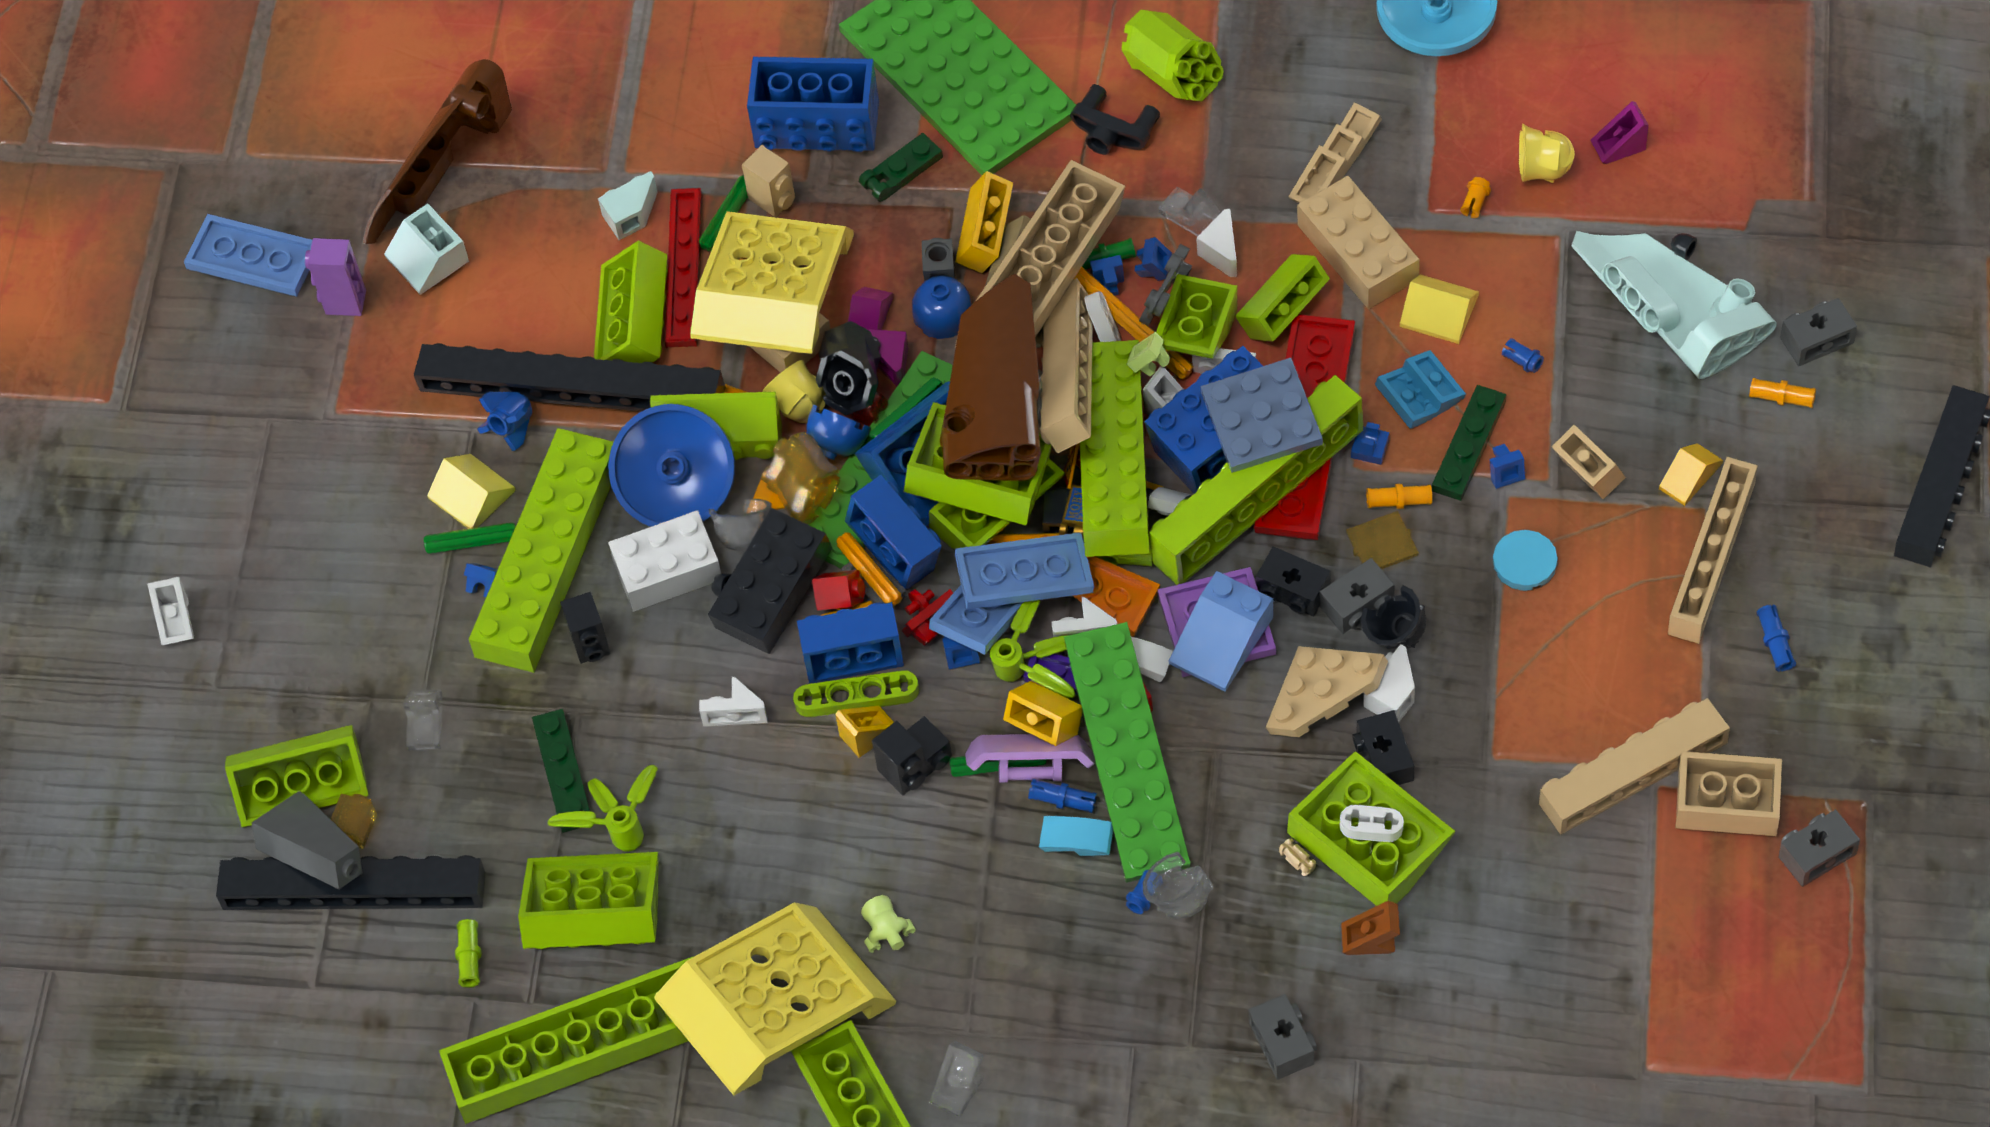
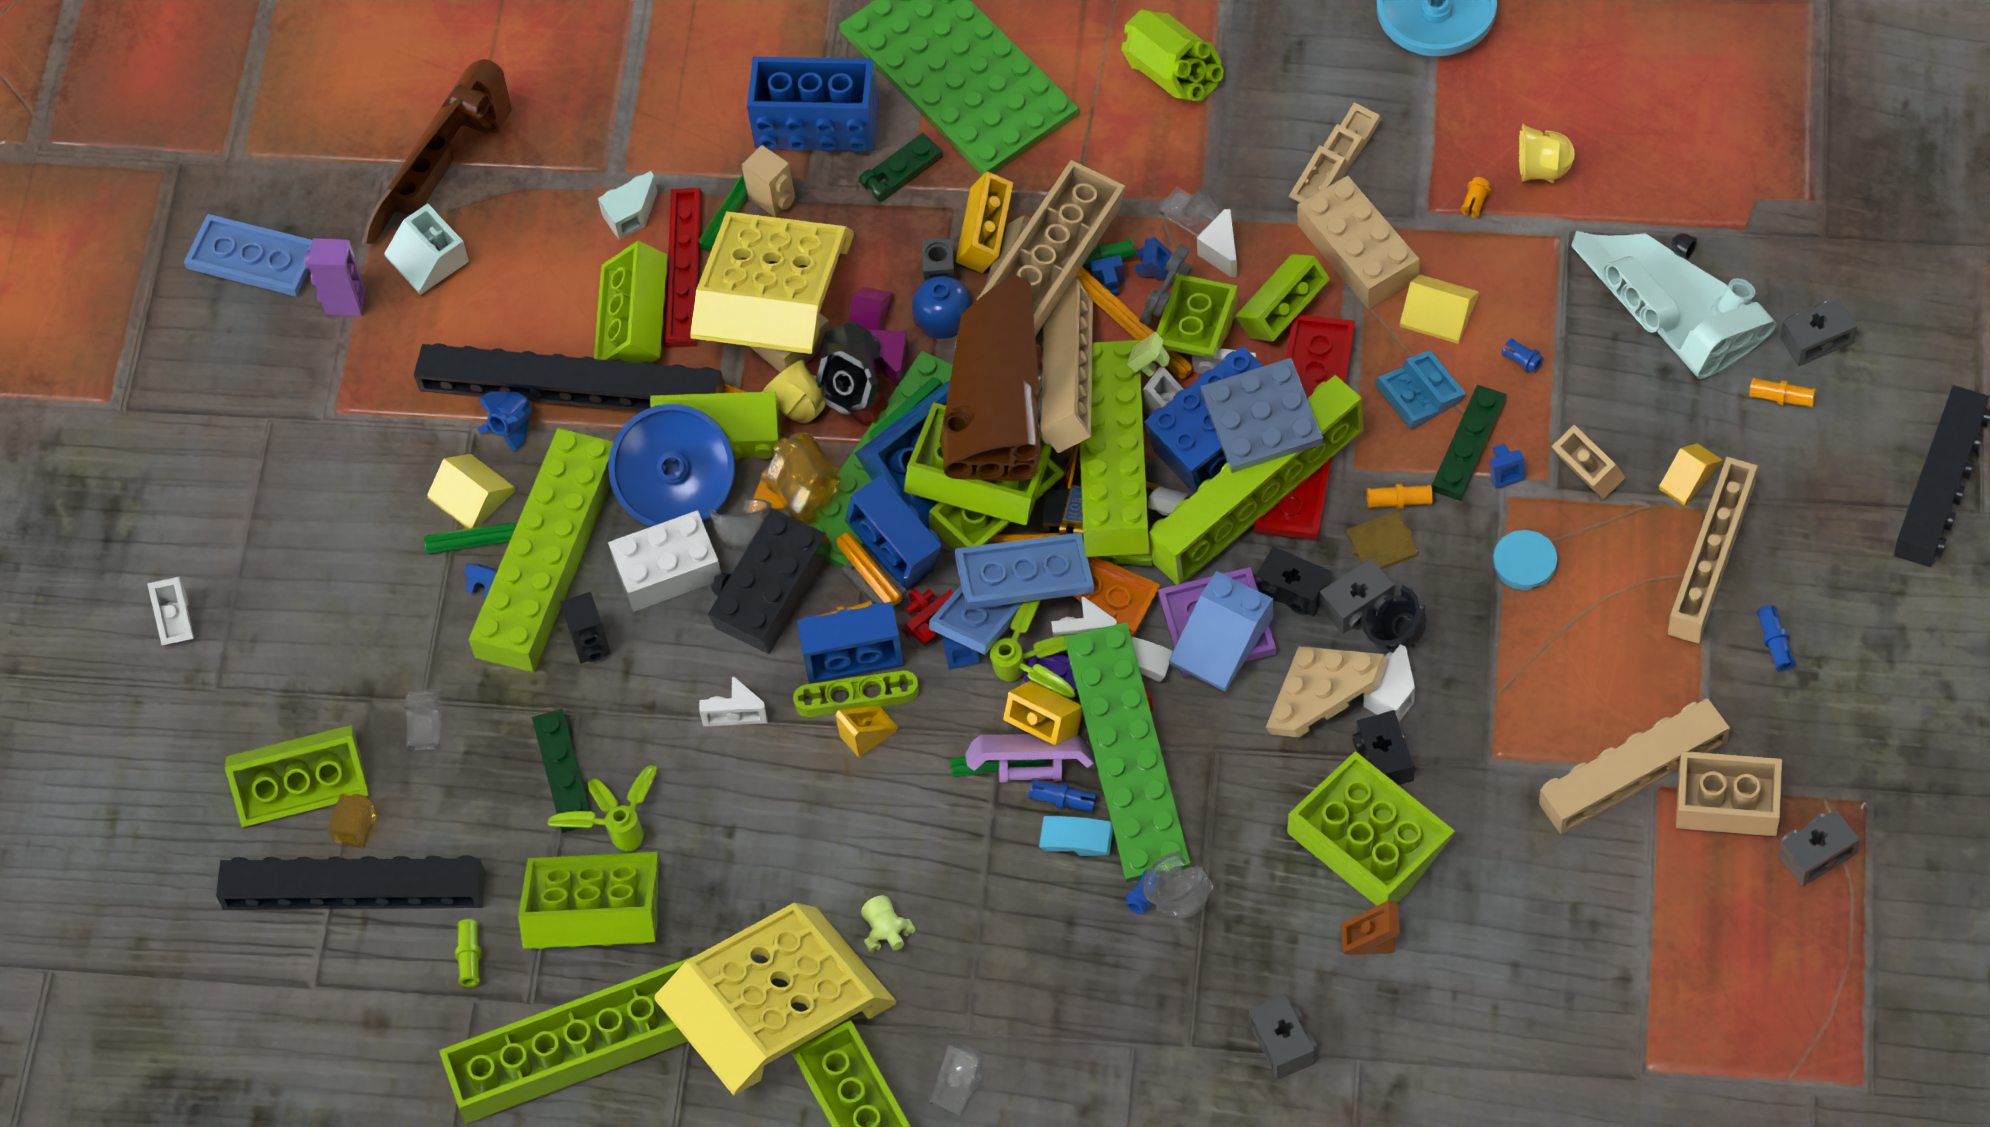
dark grey slope [252,791,363,889] -> none
blue cylinder [806,404,871,460] -> none
red brick [812,570,865,611] -> none
black brick [872,716,952,796] -> none
black connector [1070,84,1160,155] -> none
white beam [1084,291,1121,342] -> none
tan piece [1279,838,1316,876] -> none
white beam [1339,805,1404,842] -> none
blue tile [1351,422,1389,465] -> none
magenta slope [1590,101,1649,164] -> none

